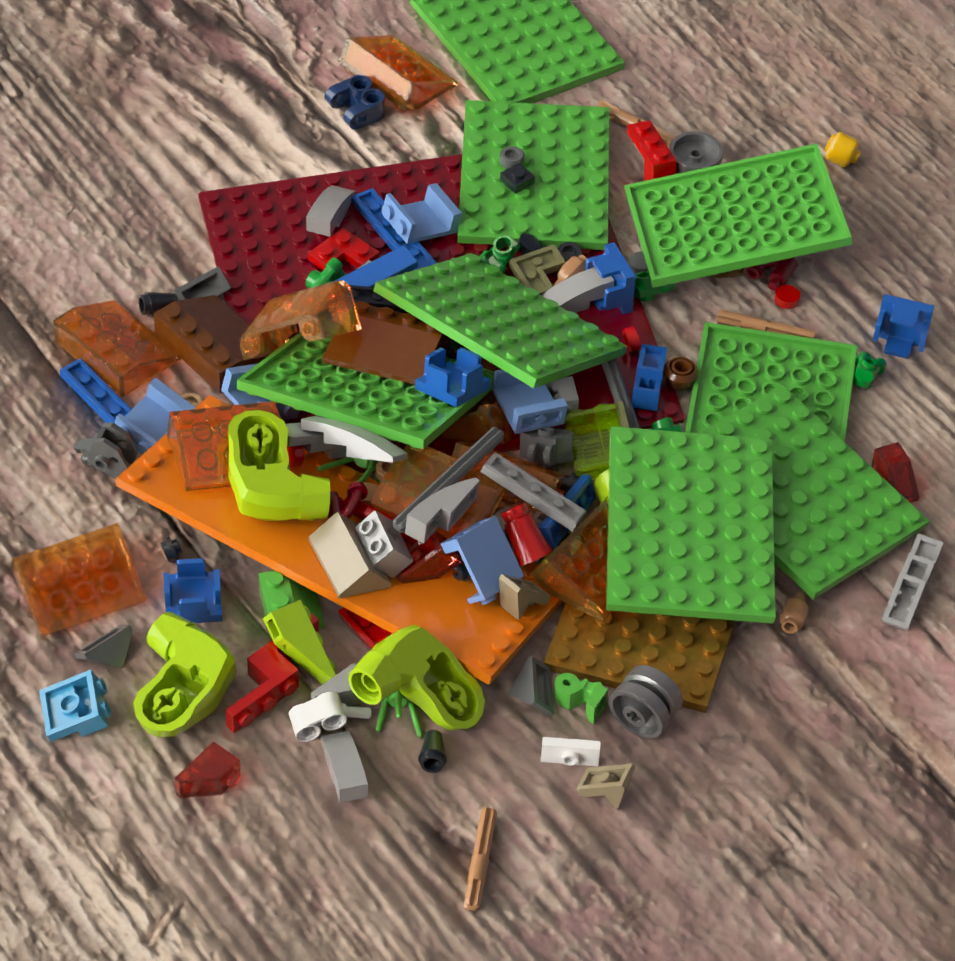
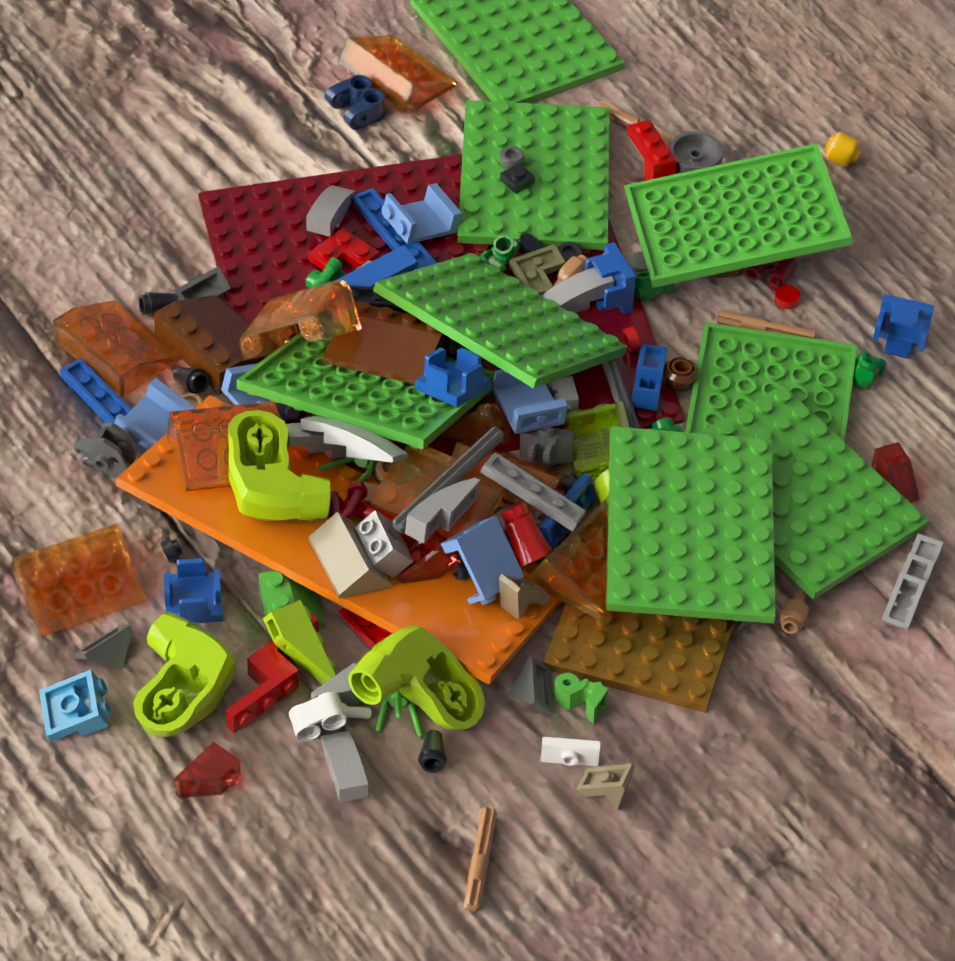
red tile [287,445,304,467] -> none
flat silver wheel [609,665,683,739] -> none
none -> black cone [173,367,209,394]

